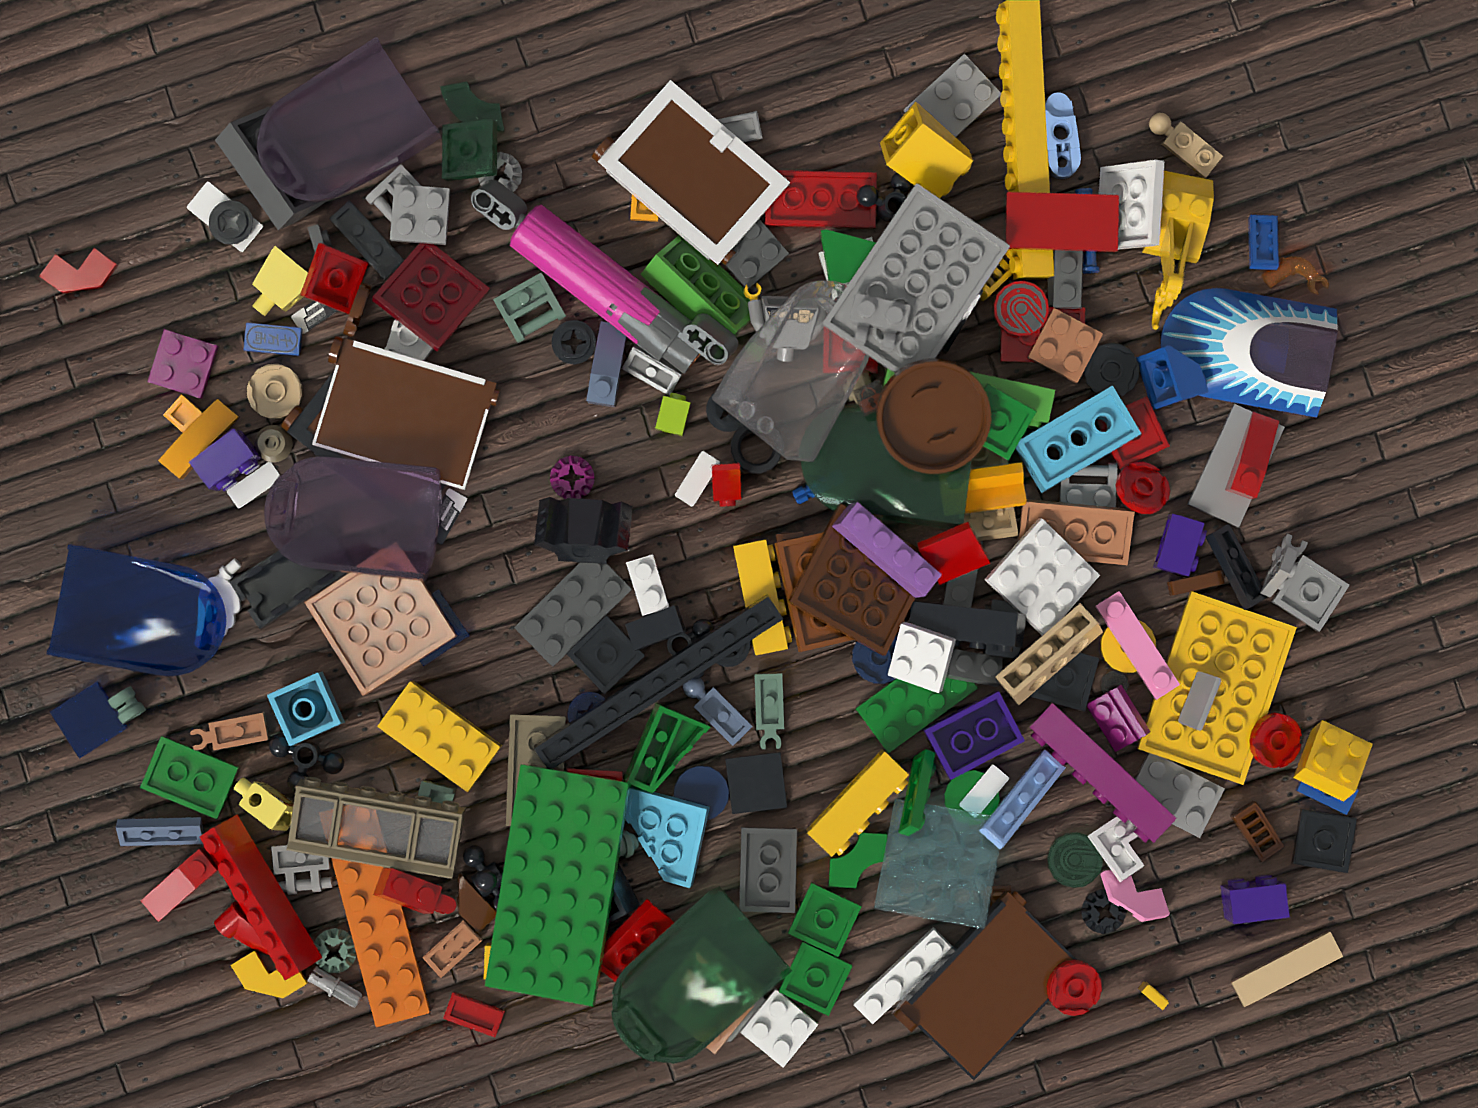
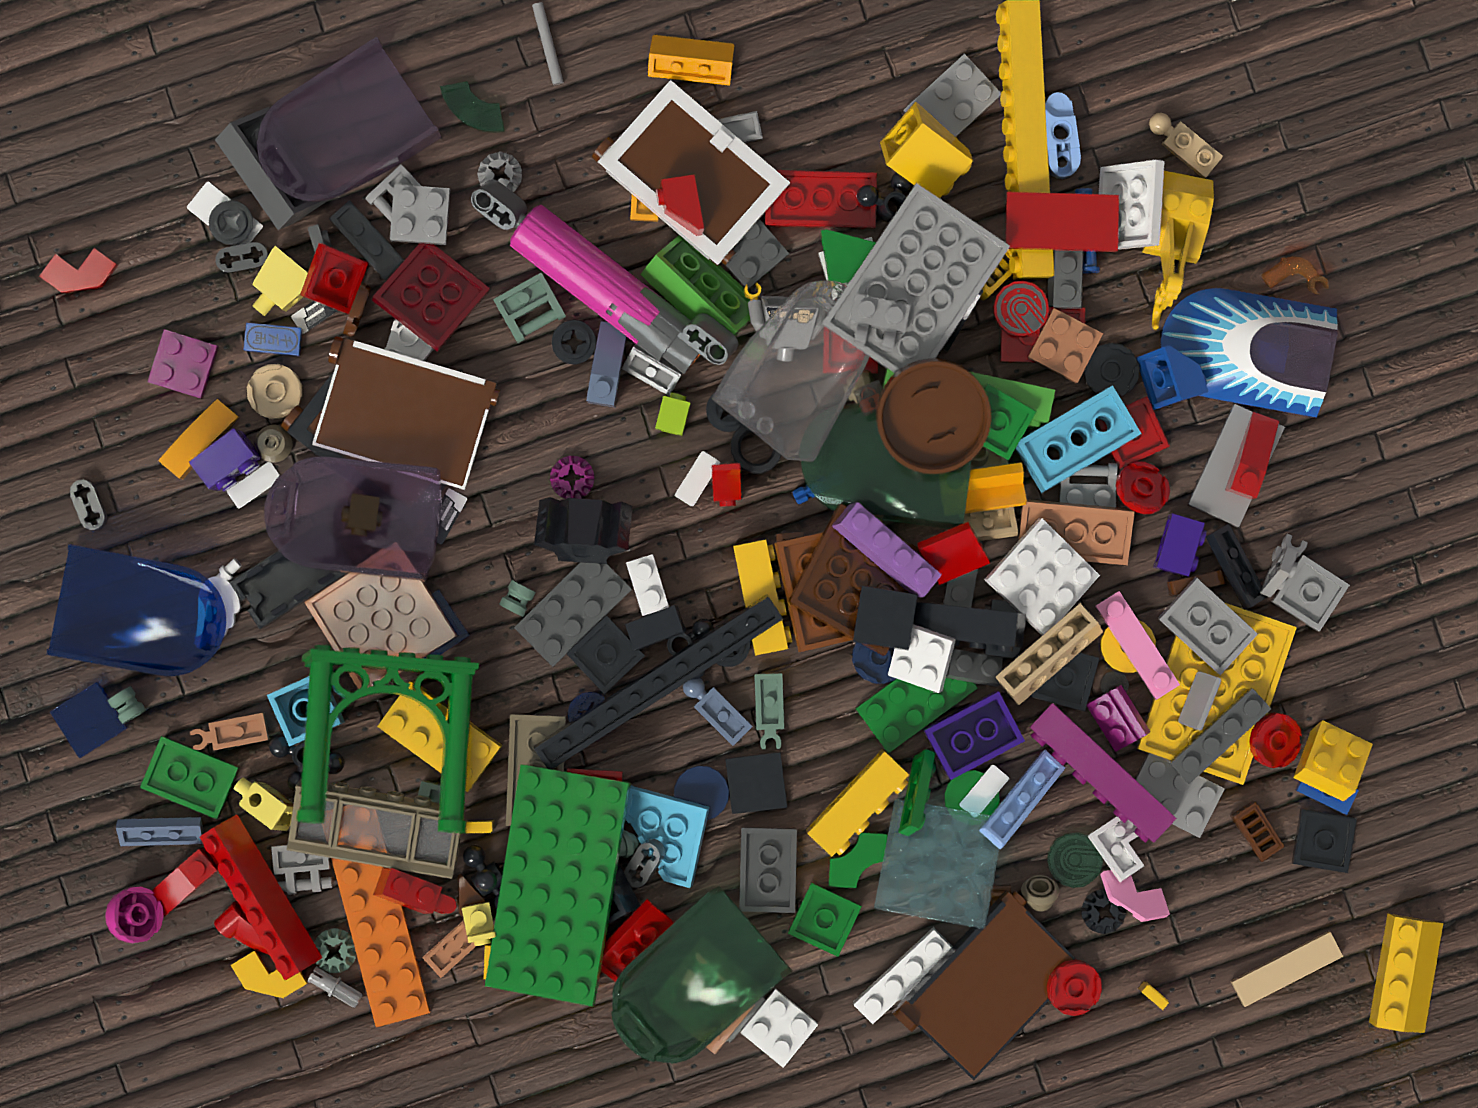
light orange plate [163,394,203,433] -> none
clear green plate [442,119,497,181] -> none
red tile [443,991,505,1037] -> none
green wedge [623,702,711,793] -> none
green plate [778,941,853,1016] -> none
dark purple brick [1220,875,1290,924] -> none
blue plate [1248,215,1279,270] -> none
none -> beam [70,480,108,530]
none -> dark pink cylinder [105,886,164,943]
none -> dark grey beam [215,242,269,272]
none -> green arch [296,645,479,833]
none -> dark brown brick [341,493,383,537]
none -> light yellow bracket [461,901,496,946]
none -> yellow tile [466,820,495,833]
none -> sand green wheel [499,580,536,617]
none -> light grey bar [532,2,564,85]
none -> dark grey beam [624,839,665,888]
none -> light orange panel [648,35,734,86]
none -> red slope [656,175,704,236]
none -> black tile [853,586,917,651]
none -> dark tan cone [1021,875,1059,911]
none -> light grey plate [1157,577,1258,675]
none -> dark grey plate [1169,688,1271,784]
none -> yellow slope [1369,913,1443,1033]

